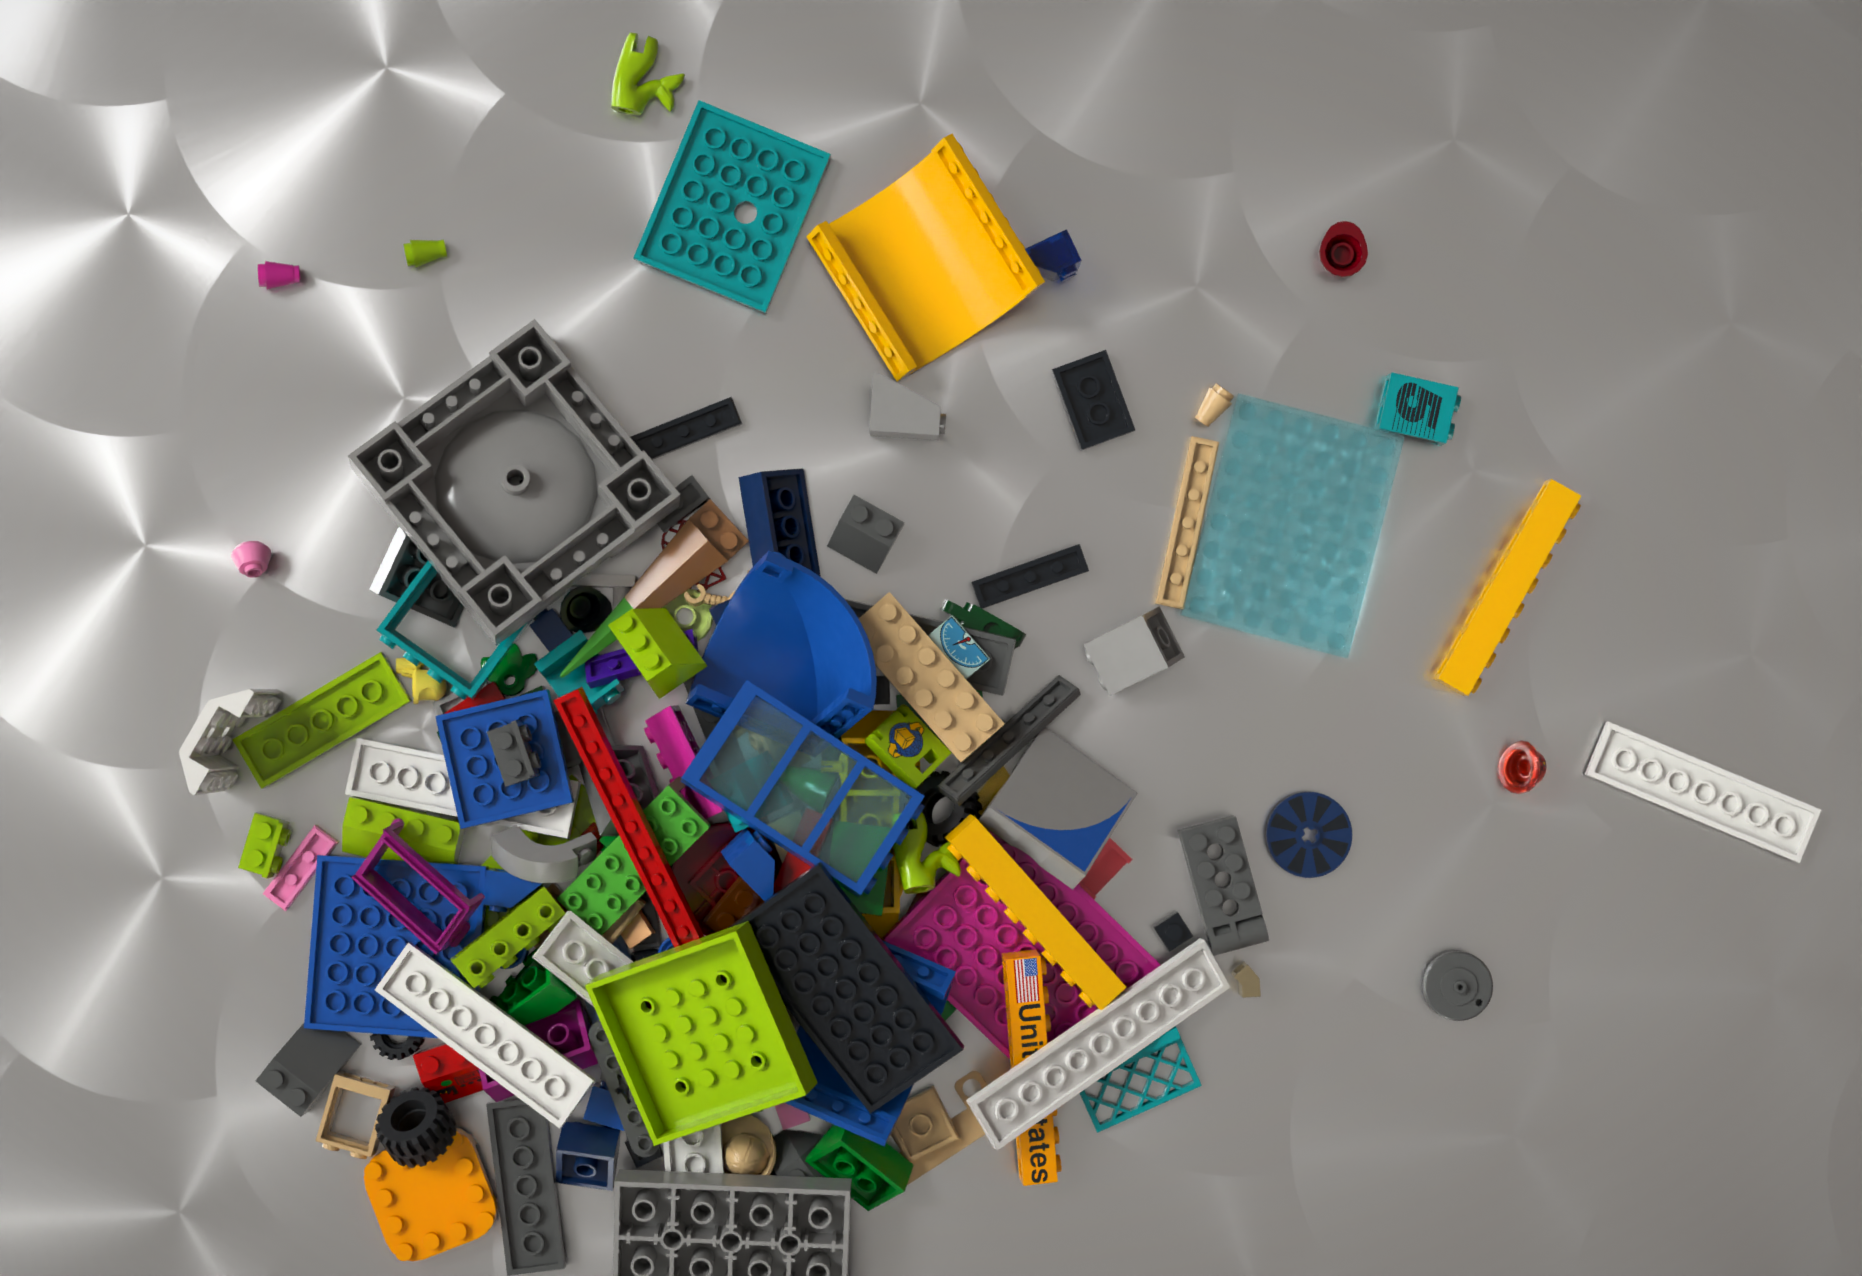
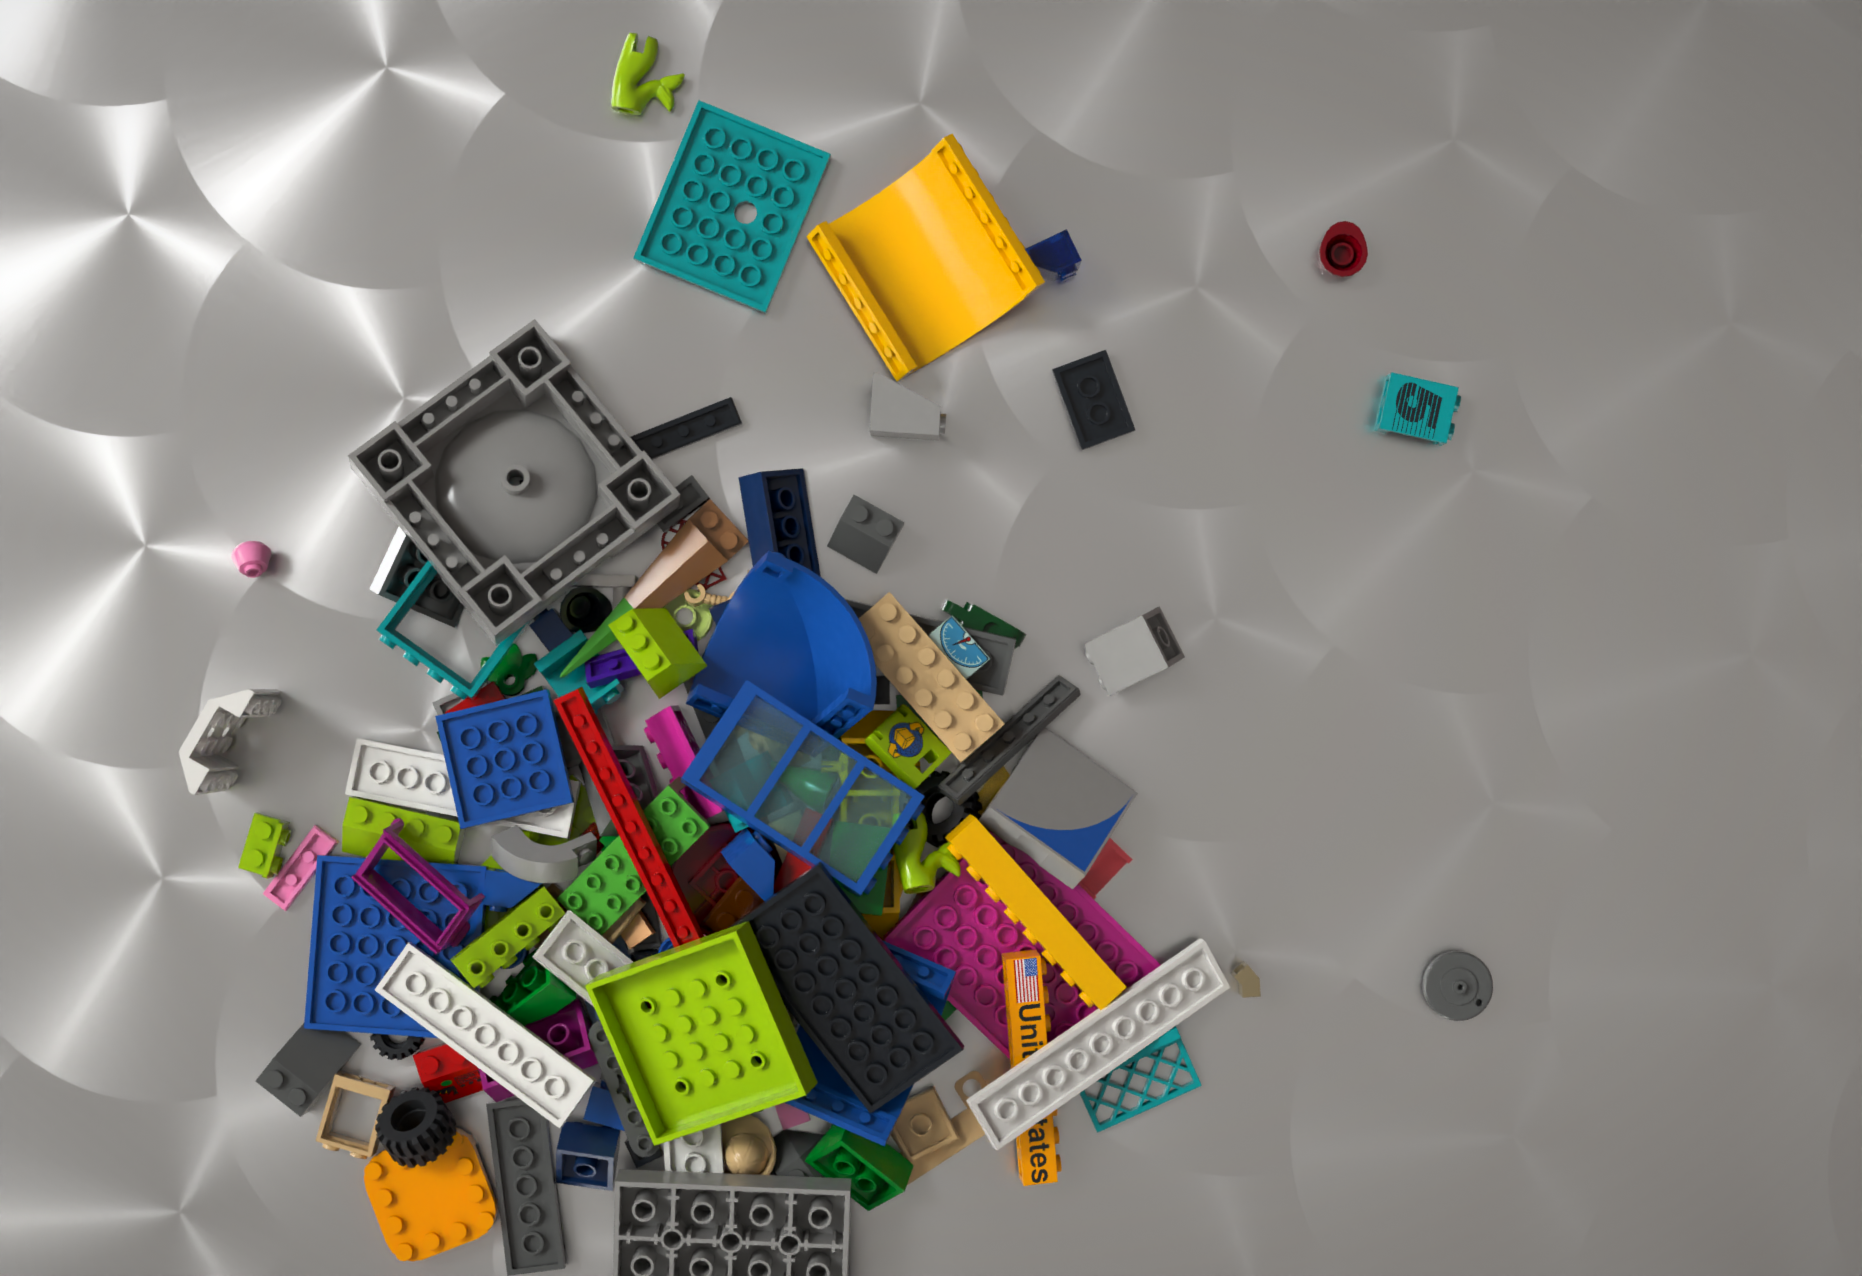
lime plate [232,652,412,789] -> none
dark pink cone [258,261,300,290] -> none
light yellow piece [396,658,447,705] -> none
lime cone [403,239,447,268] -> none
dark grey bracket [487,720,542,787] -> none
black plate [971,544,1089,609] -> none
black plate [1153,912,1193,952] -> none
tan tile [1155,436,1220,610] -> none
dark grey hinge [1177,815,1269,956] -> none
clear light blue plate [1181,393,1405,658] -> none
tan cone [1195,383,1234,427] -> none
dark blue piece [1266,792,1352,878] -> none
yellow brick [1433,479,1581,696] -> none
clear red hat [1498,740,1547,794] -> none
white plate [1584,722,1821,863] -> none

